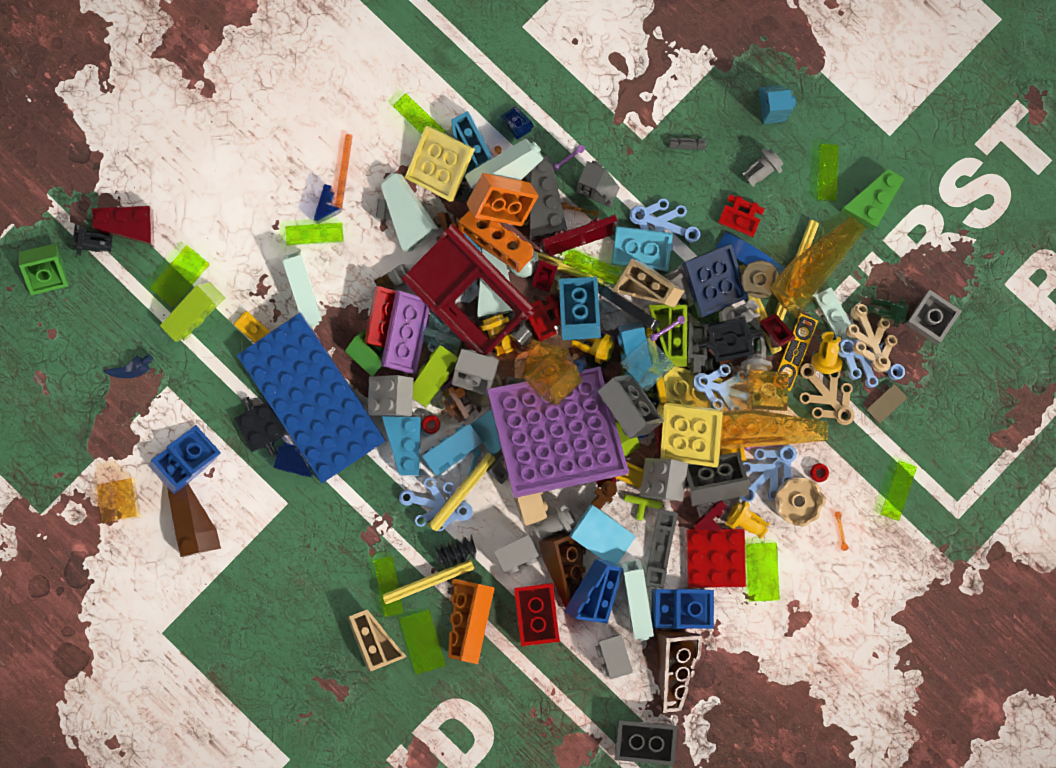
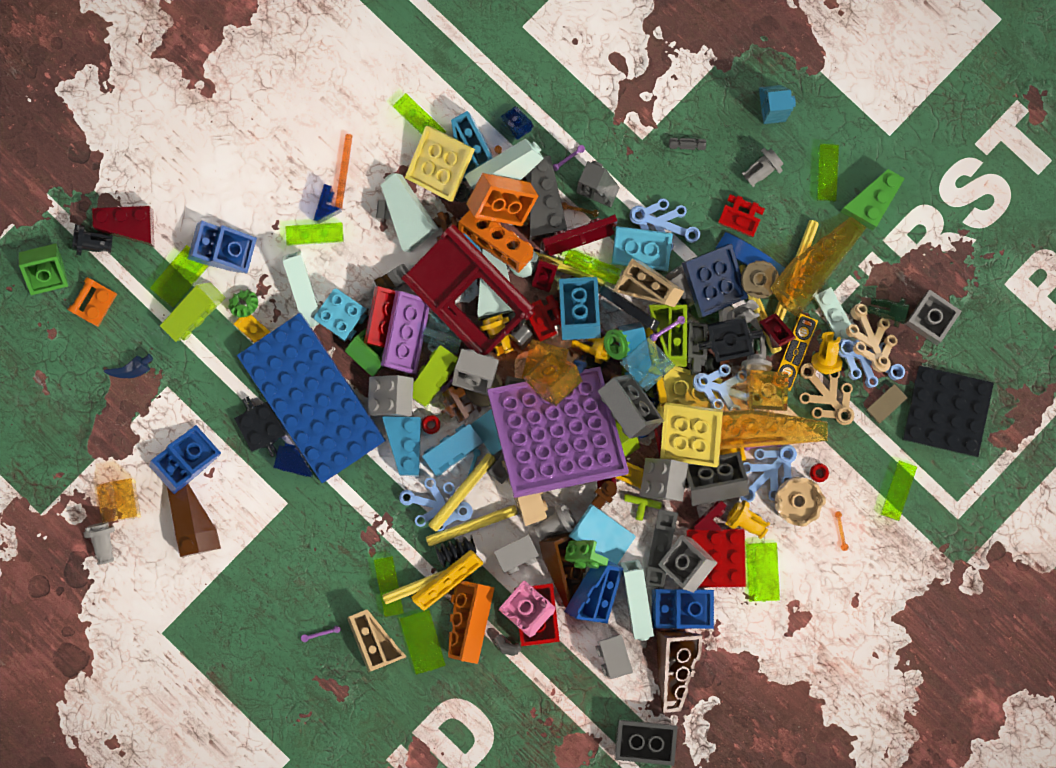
none -> orange plate [67,277,117,327]
none -> light grey piece [83,522,115,565]
none -> blue slope [187,220,257,274]
none -> bright green gear [228,289,259,317]
none -> medium lavender hinge [301,626,340,642]
none -> medium azure bracket [314,289,368,342]
none -> yellow tile [411,550,484,611]
none -> light yellow axle [426,505,518,546]
none -> dark grey arm [493,634,521,656]
none -> bright pink slope [499,580,555,637]
none -> bright green bracket [564,540,609,569]
none -> bright green gear [604,328,630,360]
none -> light grey brick [658,535,717,593]
none -> black plate [902,365,994,457]

